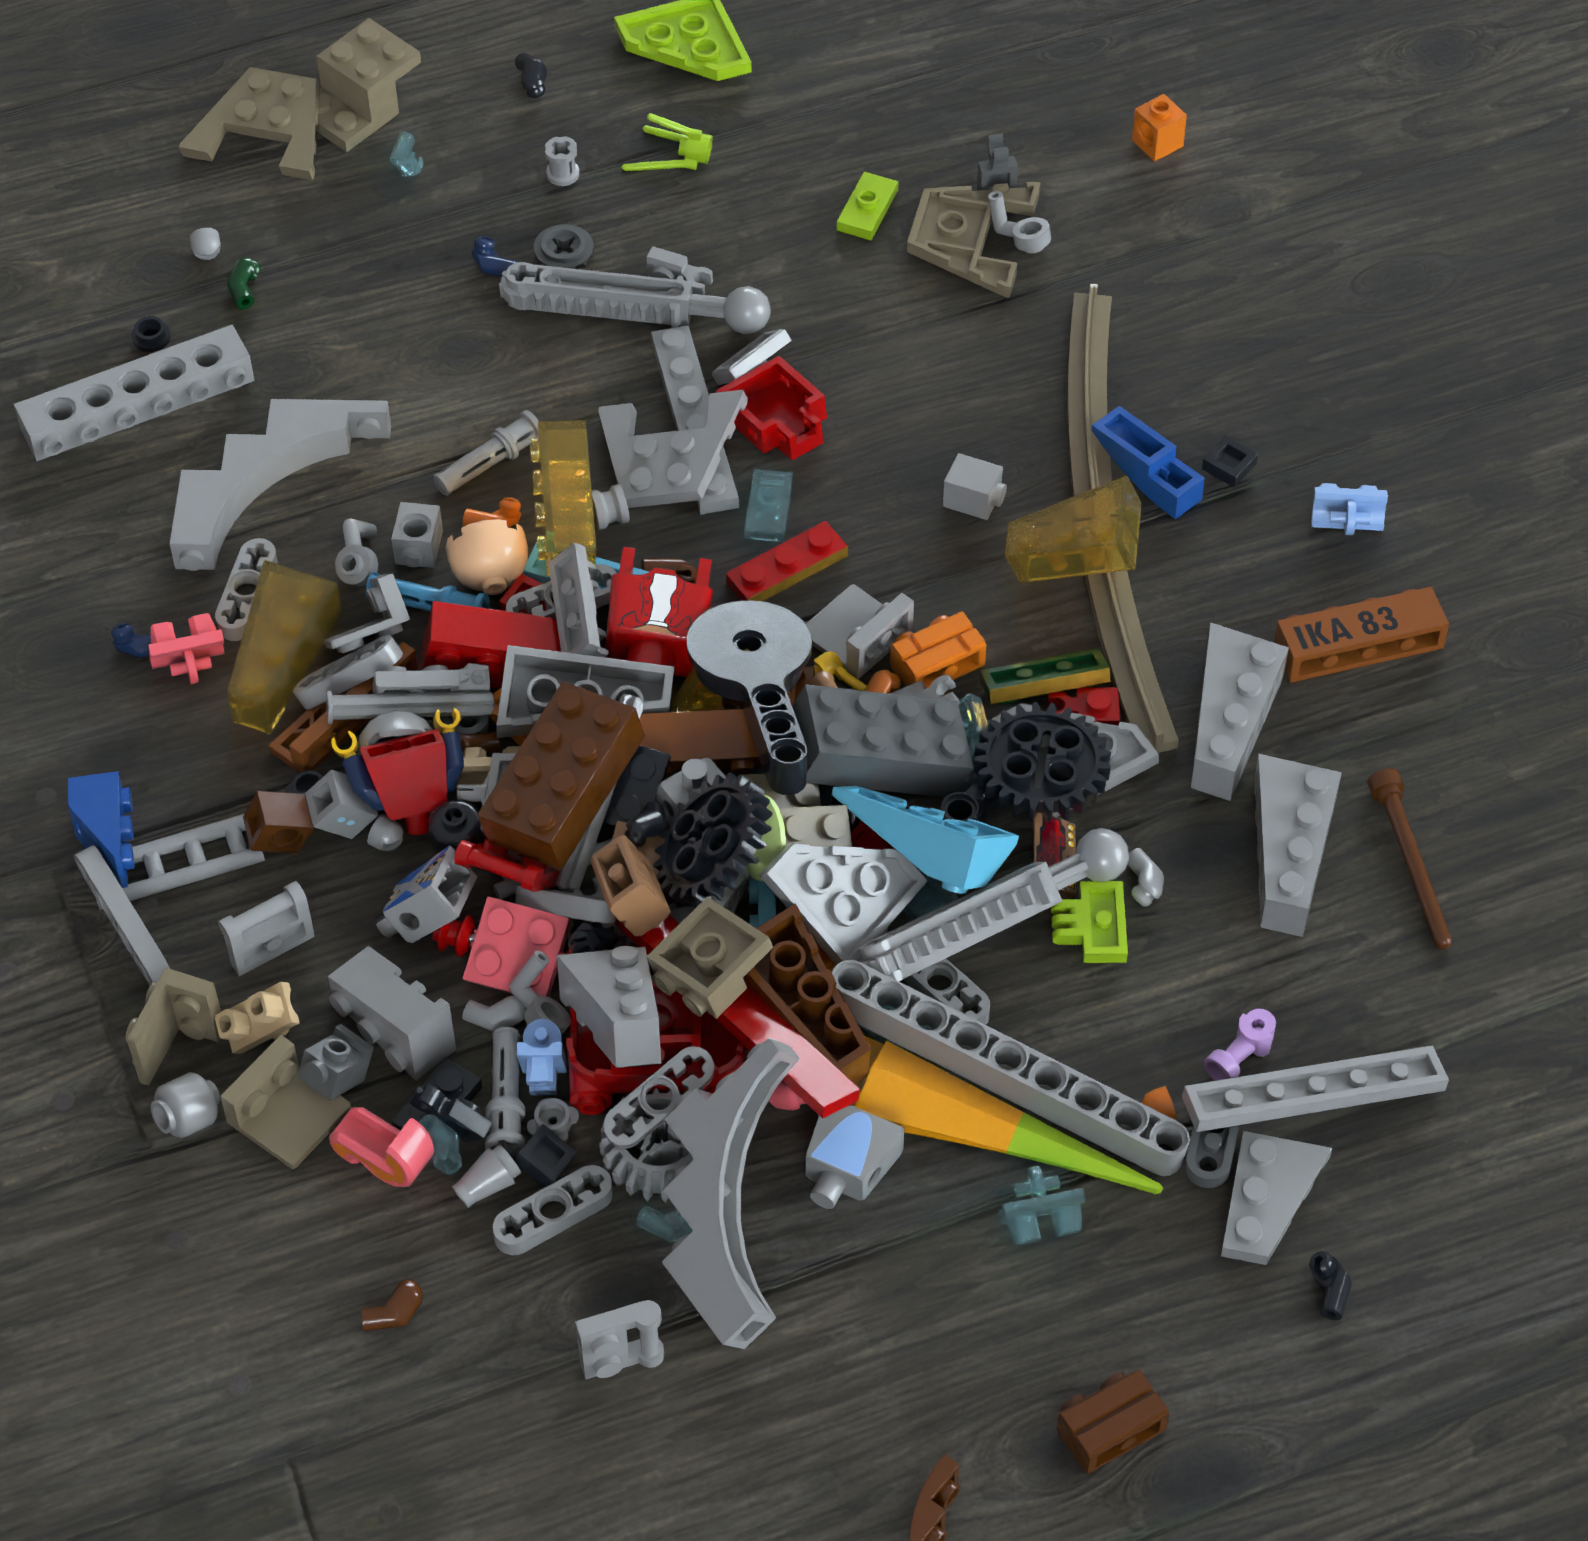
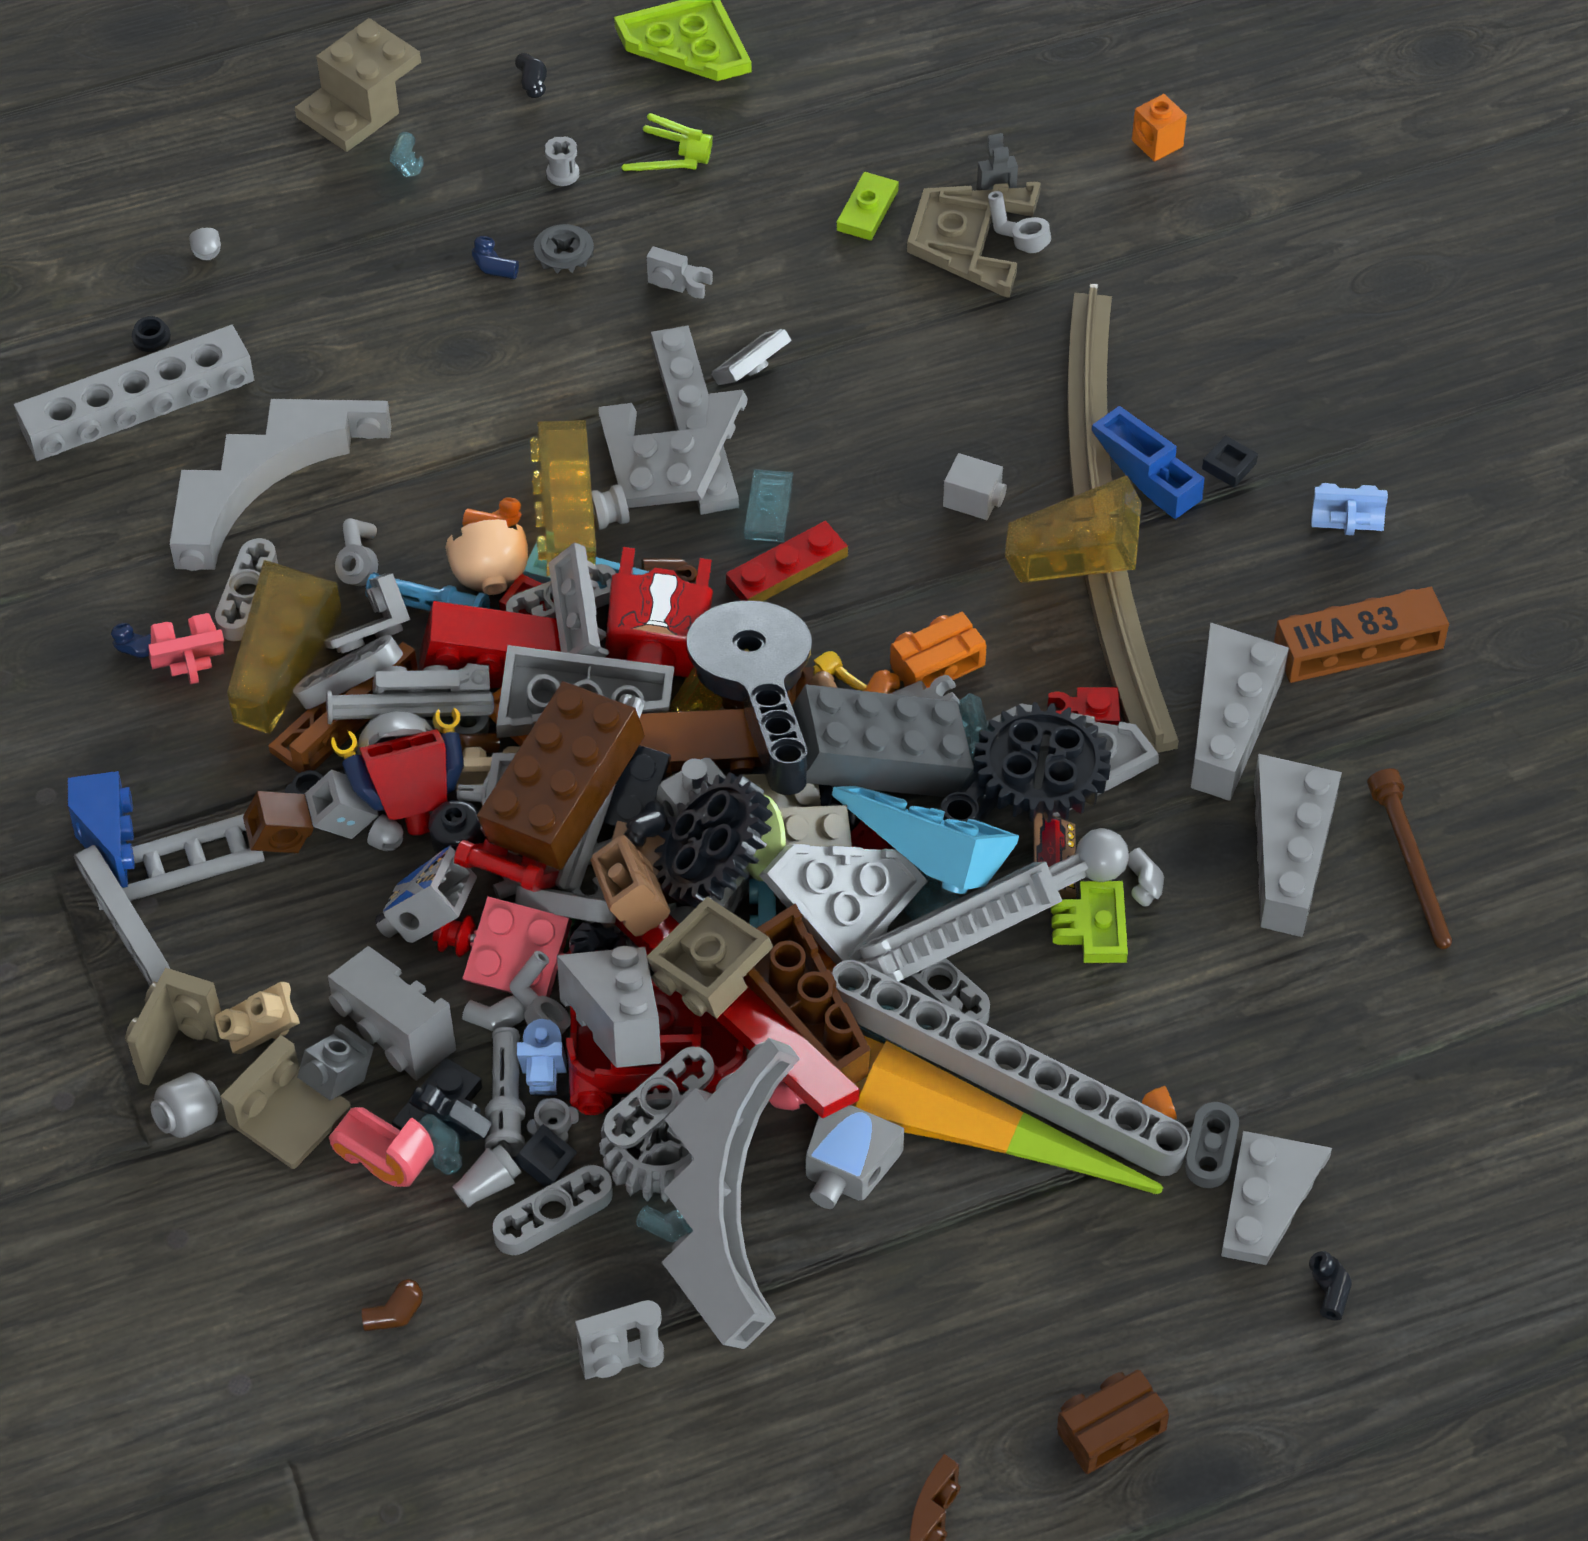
dark tan wing [179,67,320,180] -> none
light grey plate [218,881,315,977] -> none
dark green arm [226,257,261,310] -> none
light grey brick [391,502,443,568] -> none
light grey pin [433,410,545,496] -> none
light grey gear [499,262,771,335] -> none
red piece [716,356,827,461] -> none
light grey bracket [806,584,914,679] -> none
dark green plate [980,648,1111,704] -> none
clear light blue hips [998,1166,1086,1245] -> none
light grey plate [1182,1045,1449,1132] -> none
lavender leg [1203,1009,1276,1081] -> none

